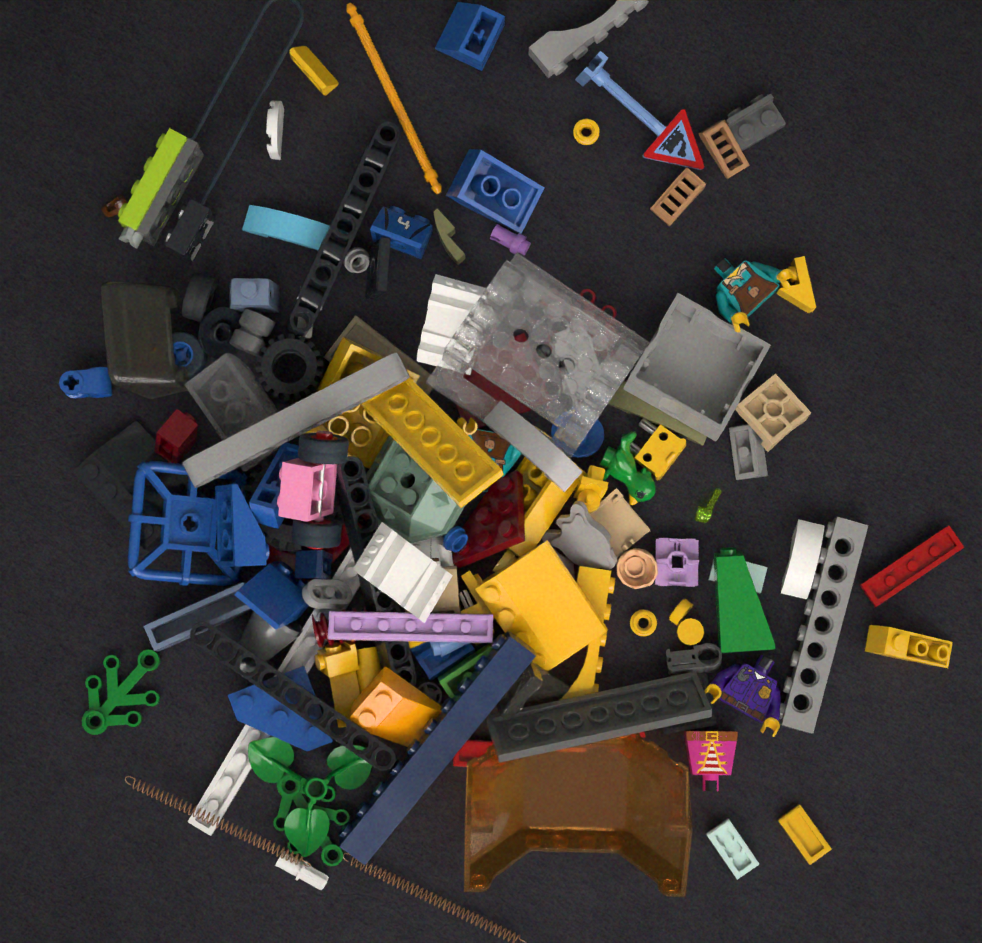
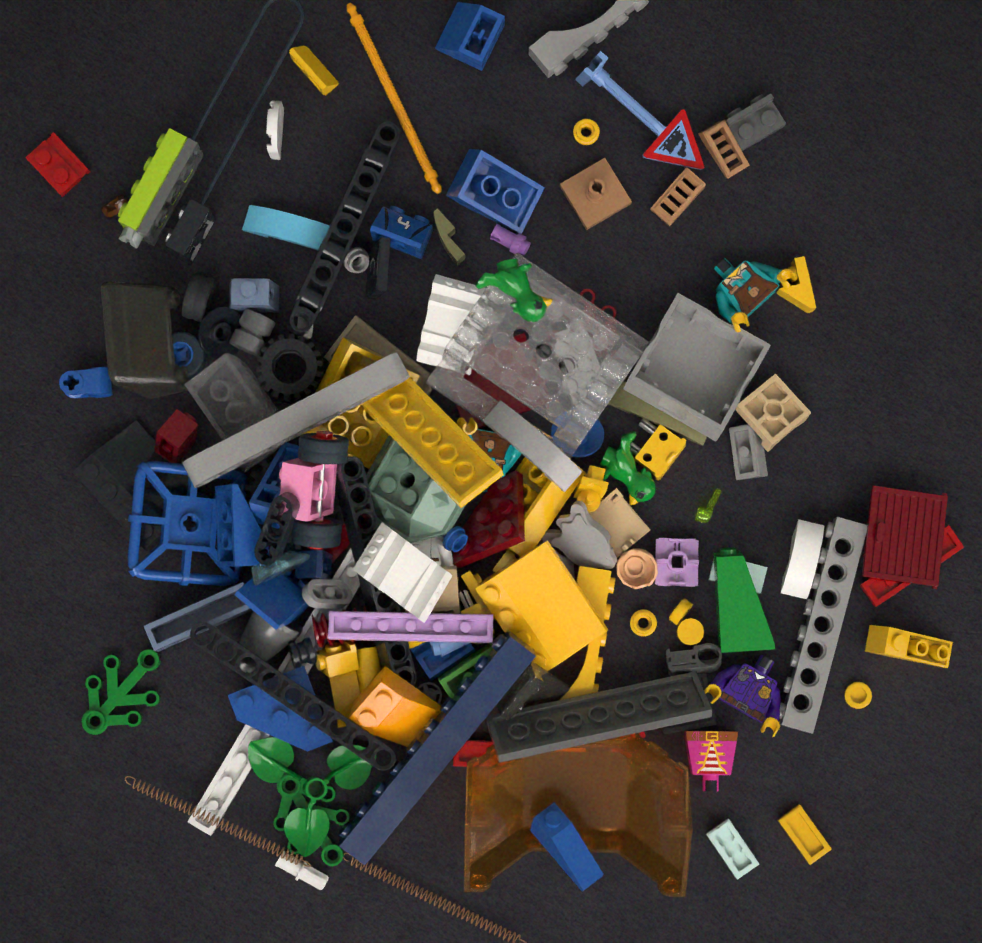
none -> red plate [25,132,90,197]
none -> clear light blue slope [252,551,310,586]
none -> black beam [254,492,300,566]
none -> black wheel [288,637,316,669]
none -> green animal [475,259,553,322]
none -> blue slope [530,802,604,892]
none -> medium nougat tile [560,158,632,230]
none -> yellow tile [844,682,872,709]
none -> dark red piece [862,486,948,589]

